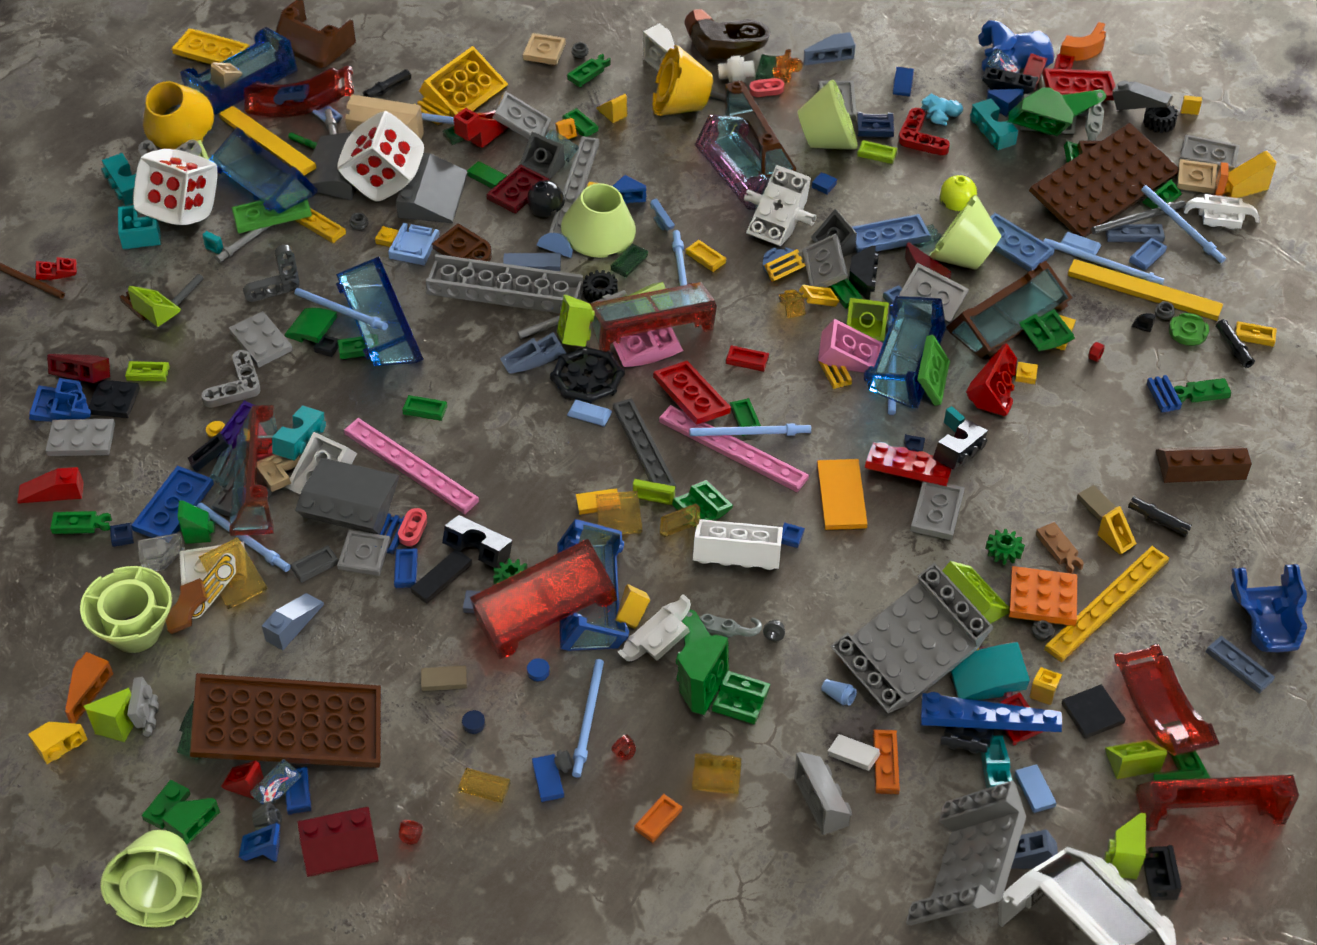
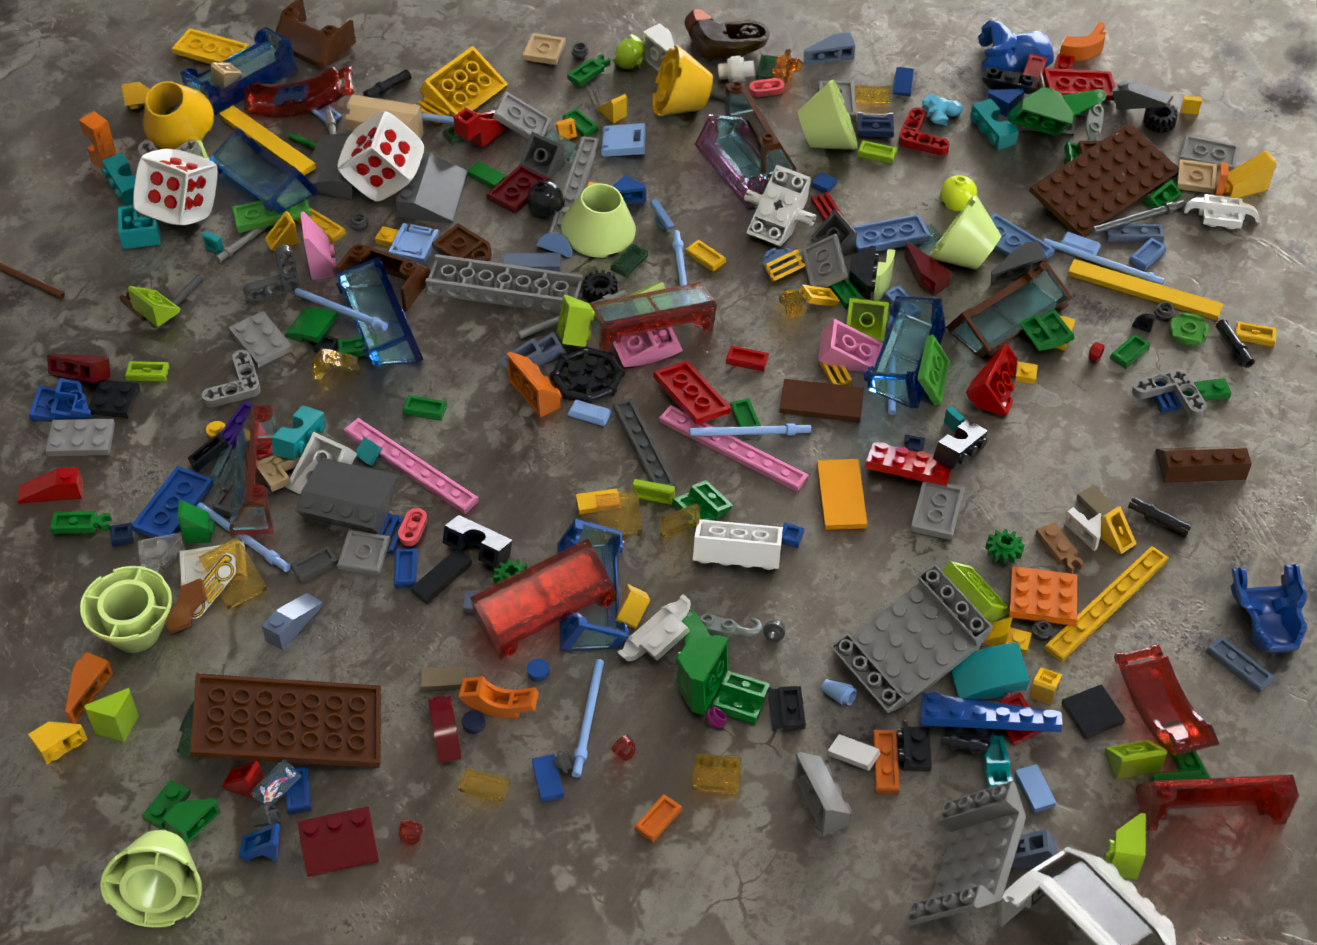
red slope [35,257,77,280] -> none
light grey plate [127,676,159,736] -> none
light grey plate [898,263,969,324] -> none
tile [987,49,1021,73] -> none
light blue bar [1141,185,1226,263] -> none
black hinge [1143,845,1182,901] -> none
none -> orange arch [79,111,117,168]
none -> yellow slope [122,82,150,110]
none -> yellow slope [265,211,299,251]
none -> bright pink slope [300,212,336,280]
none -> clear yellow bracket [312,348,360,380]
none -> reddish brown windscreen [336,244,430,312]
none -> teal tile [356,437,382,465]
none -> dark red arch [428,696,462,763]
none -> orange arch [458,676,539,719]
none -> orange slope [506,352,562,418]
none -> light blue container [601,123,646,157]
none -> lime cylinder [612,34,646,70]
none -> magenta plate [706,707,727,729]
none -> black plate [768,686,806,731]
none -> reddish brown tile [779,379,864,422]
none -> red tile [811,192,843,221]
none -> clear yellow tile [855,85,891,103]
none -> yellowish green slope [873,249,895,301]
none -> black bracket [897,720,932,772]
none -> yellow slope [983,618,1032,655]
none -> dark grey slope [991,240,1047,286]
none -> white slope [1064,507,1101,551]
none -> green tile [1110,334,1150,369]
none -> light grey beam [1132,369,1207,418]

